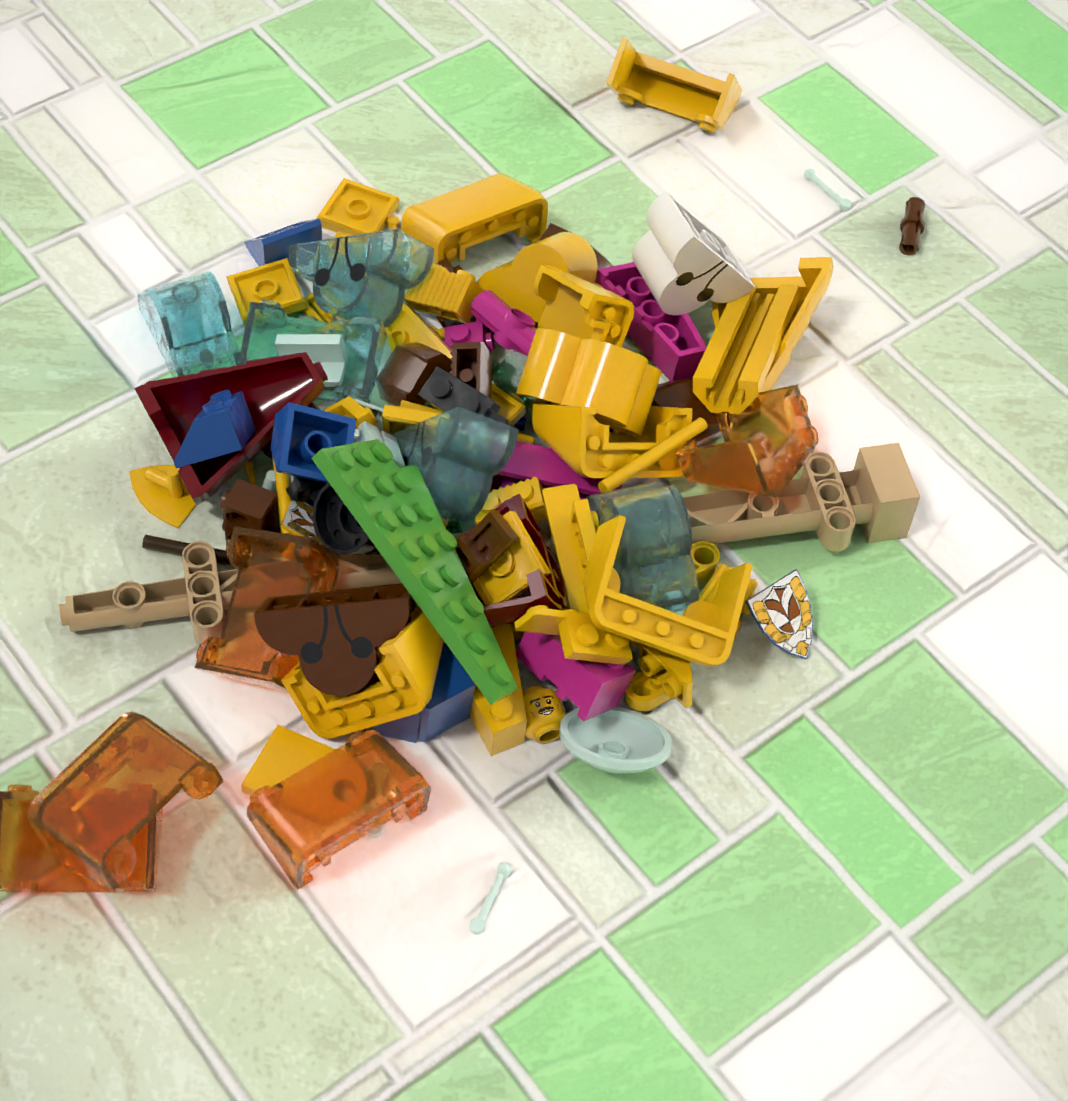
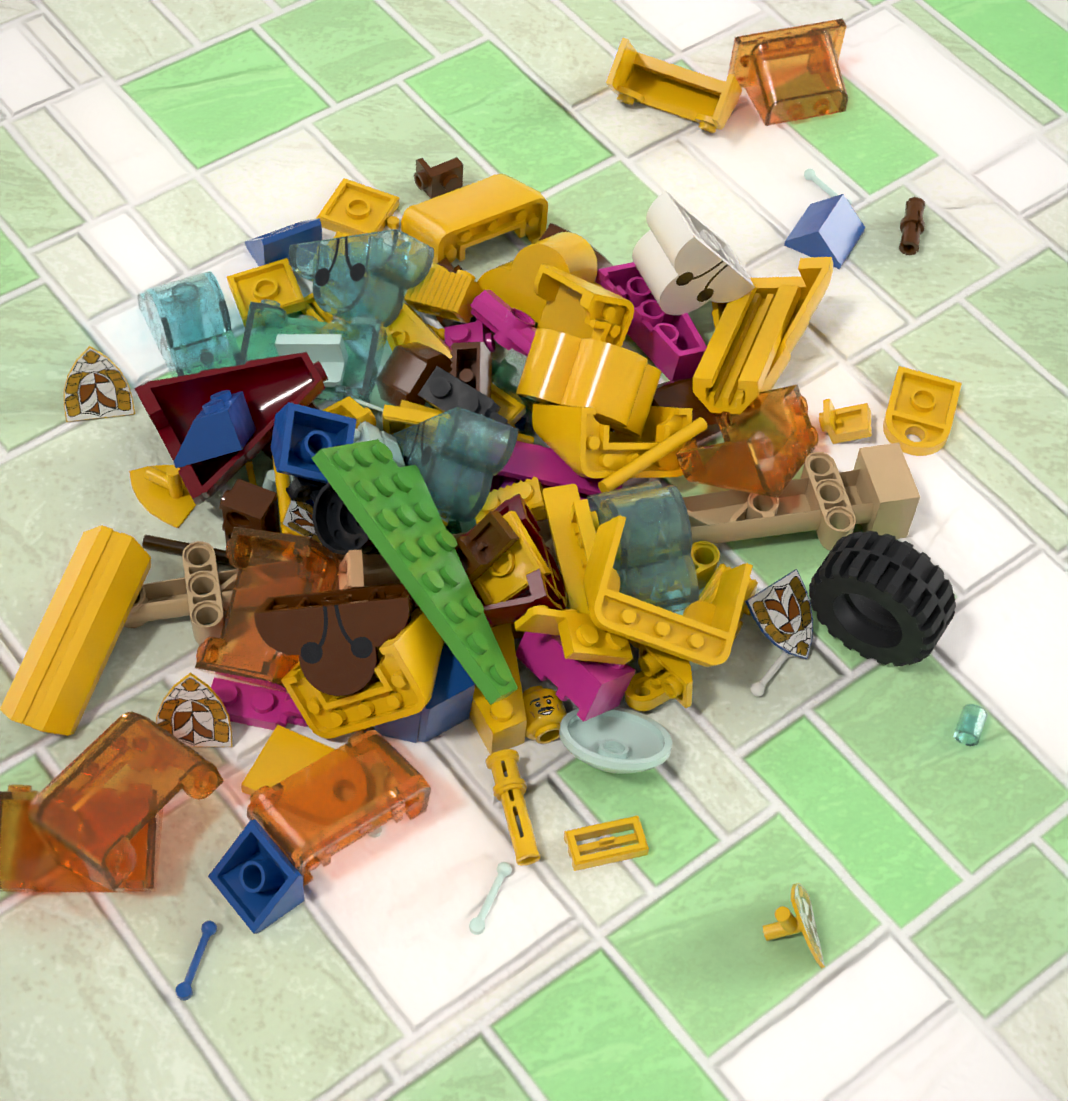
none -> yellow piece [0,525,151,736]
none -> shield [64,346,135,422]
none -> shield [155,672,233,747]
none -> blue hinge [175,920,217,1001]
none -> blue slope [208,819,305,934]
none -> dark pink hinge [211,677,307,730]
none -> light nougat tile [338,550,364,590]
none -> reddish brown bracket [414,157,464,199]
none -> yellow pin [485,749,541,866]
none -> yellow tile [564,815,649,871]
none -> clear orange windscreen [728,19,848,126]
none -> white hinge [751,650,794,696]
none -> shield [763,883,825,968]
none -> slope [784,194,865,270]
none -> black tyre [809,531,956,666]
none -> yellow bracket [819,398,872,444]
none -> yellow tile [883,366,962,456]
none -> clear light blue hinge [954,704,988,746]

